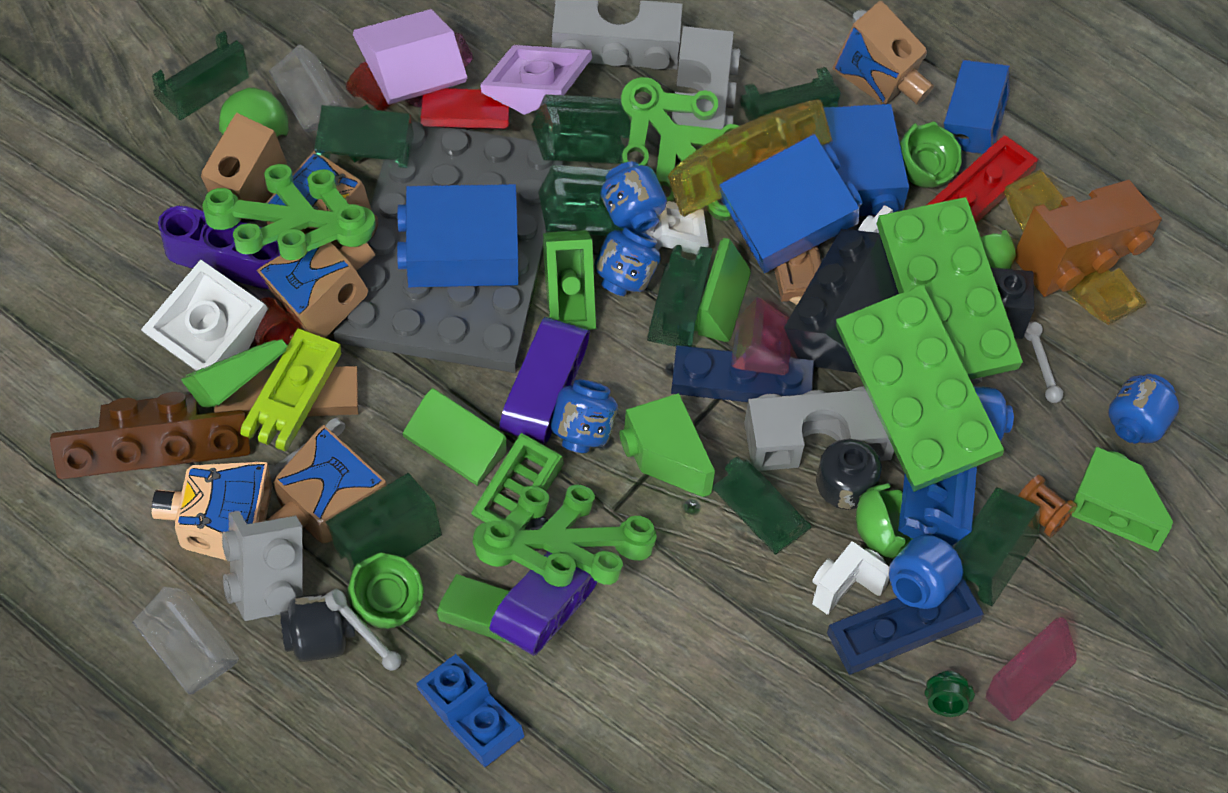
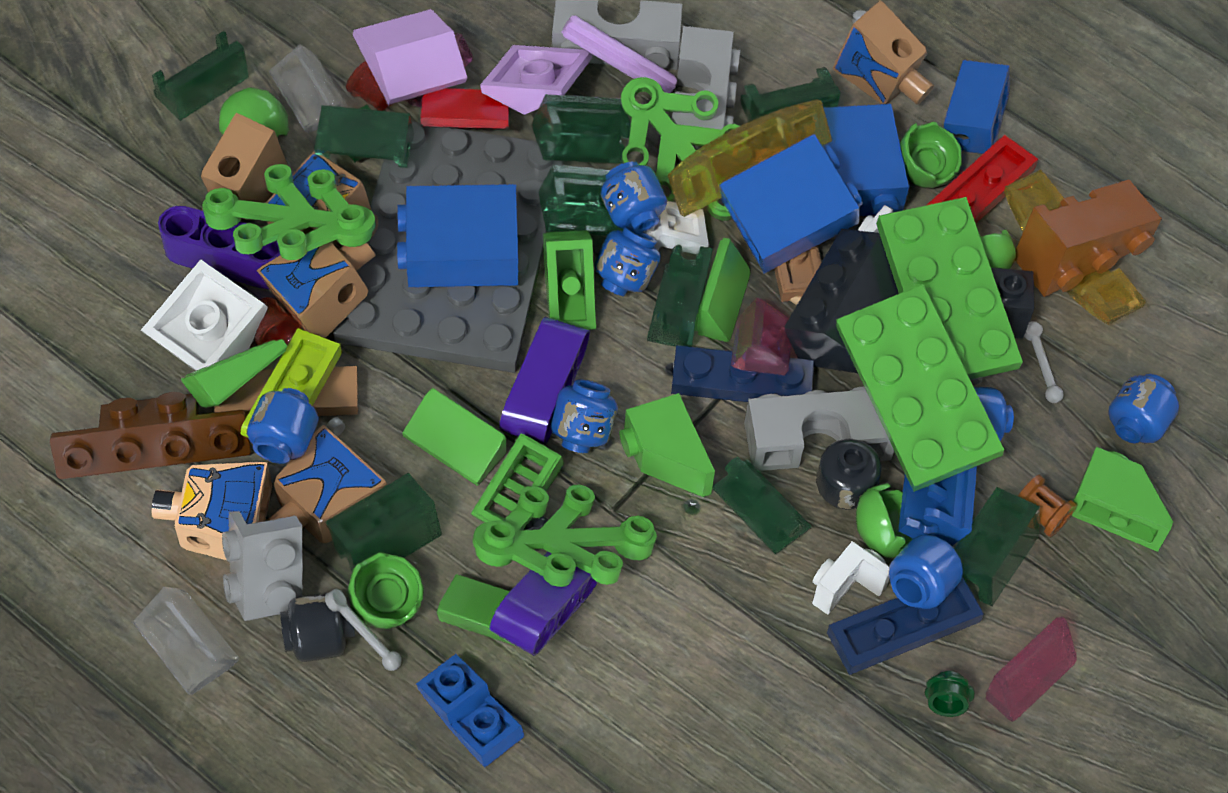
none -> blue head [247,388,319,464]
none -> lavender axle [562,15,677,93]

